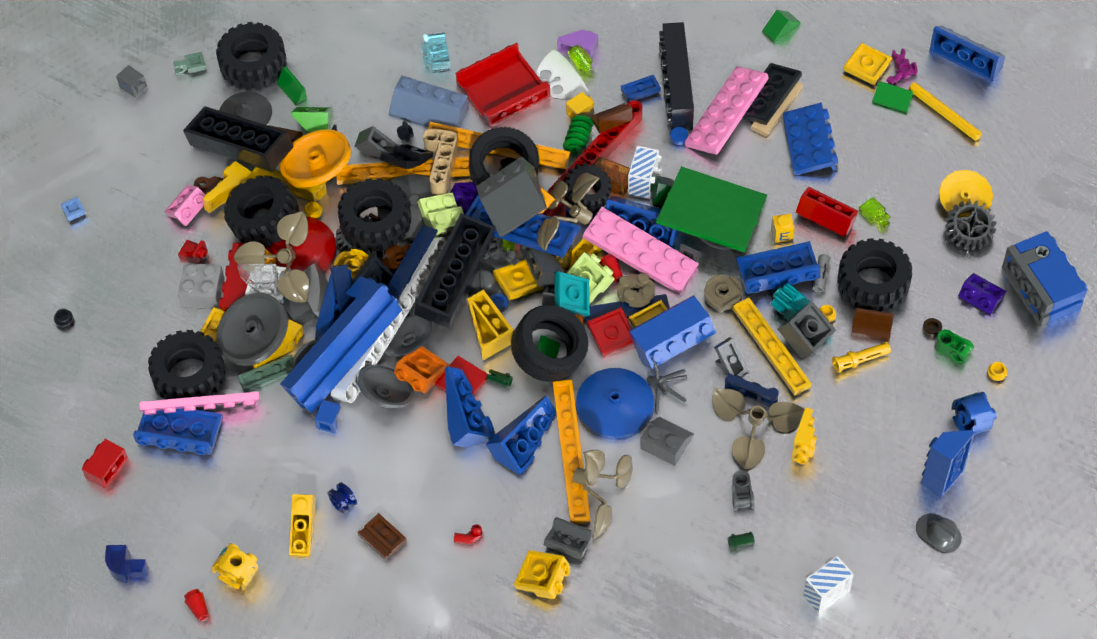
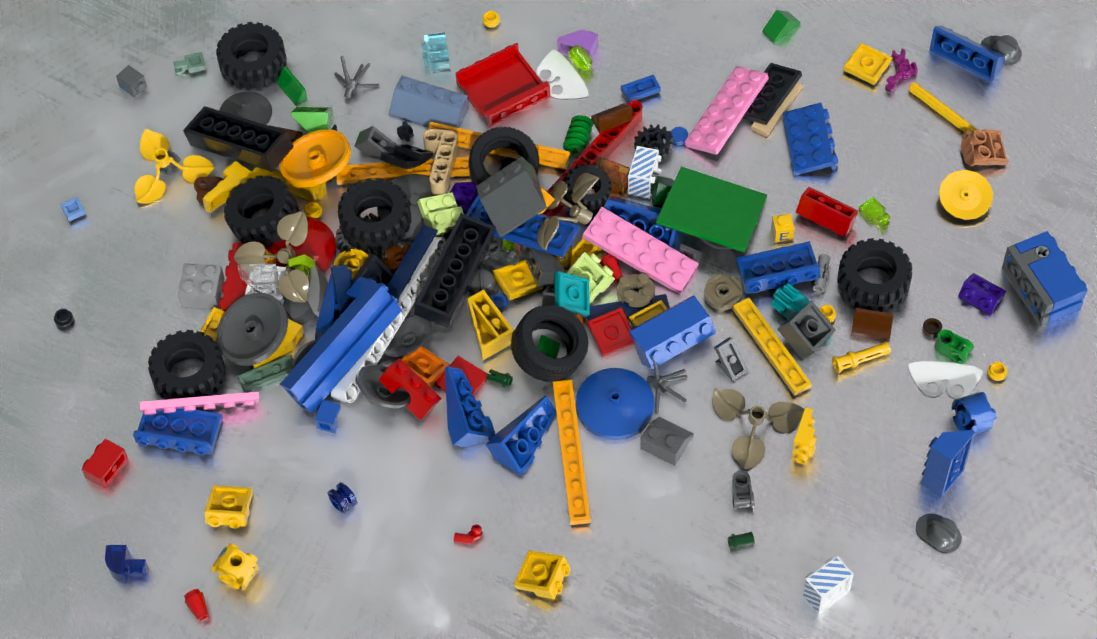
bright pink bracket [164,184,205,226] -> none
red bracket [178,240,208,264] -> none
yellow slope [289,494,316,556] -> none
reddish brown plate [357,513,407,561] -> none
dark grey bracket [543,517,592,560] -> none
yellow brick [566,92,594,119] -> none
dark tan plant [573,450,633,538] -> none
black brick [659,22,694,131] -> none
dark blue plate [725,373,779,407] -> none
green slope [872,81,913,113] -> none
dark grey gear [945,200,997,250] -> none
none -> yellow plant [134,129,214,204]
none -> dark grey bush [160,151,181,175]
none -> yellow plate [204,485,253,529]
none -> lime tile [288,254,315,276]
none -> dark grey plant [334,56,379,99]
none -> red arch [379,358,442,421]
none -> yellow plate [482,11,500,27]
none -> black gear [634,124,674,159]
none -> white piece [908,361,983,399]
none -> nougat slope [961,129,1009,166]
none -> dark grey piece [981,35,1022,65]

